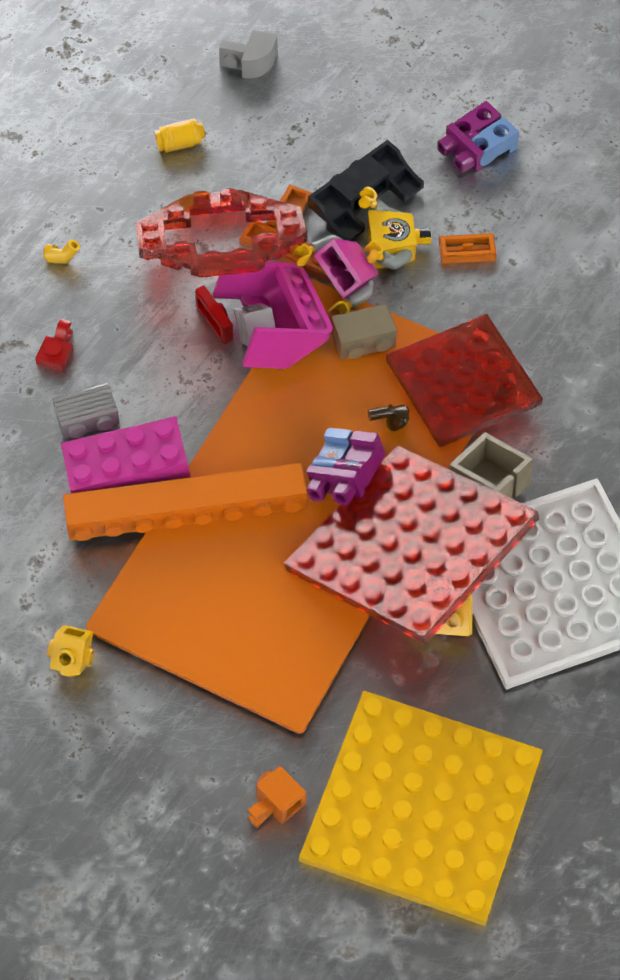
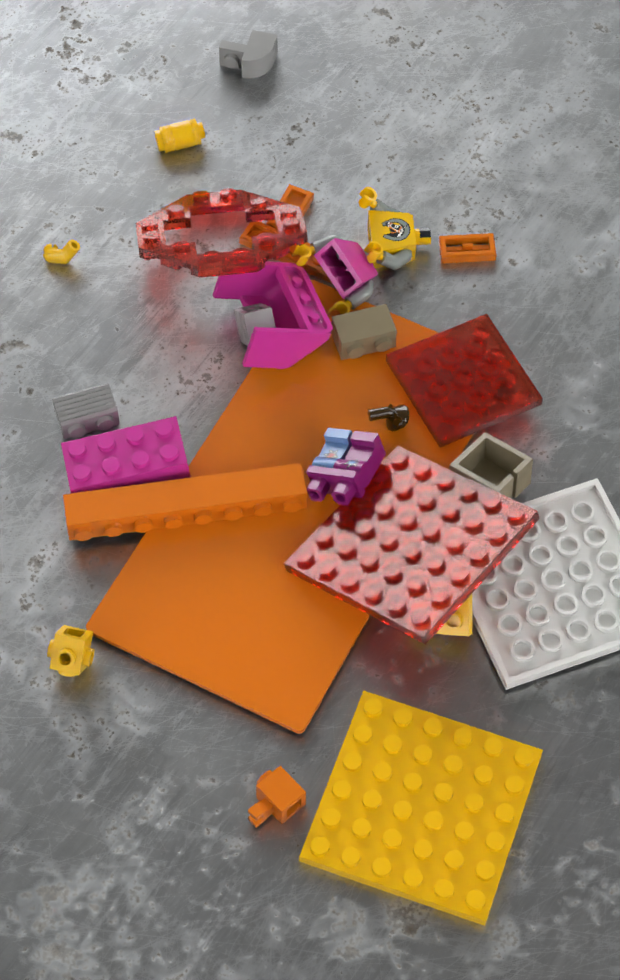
red plate [35,319,73,372] -> none
red plate [195,285,233,344] -> none
black bracket [308,140,424,241] -> none
magenta hips [437,101,519,173] -> none

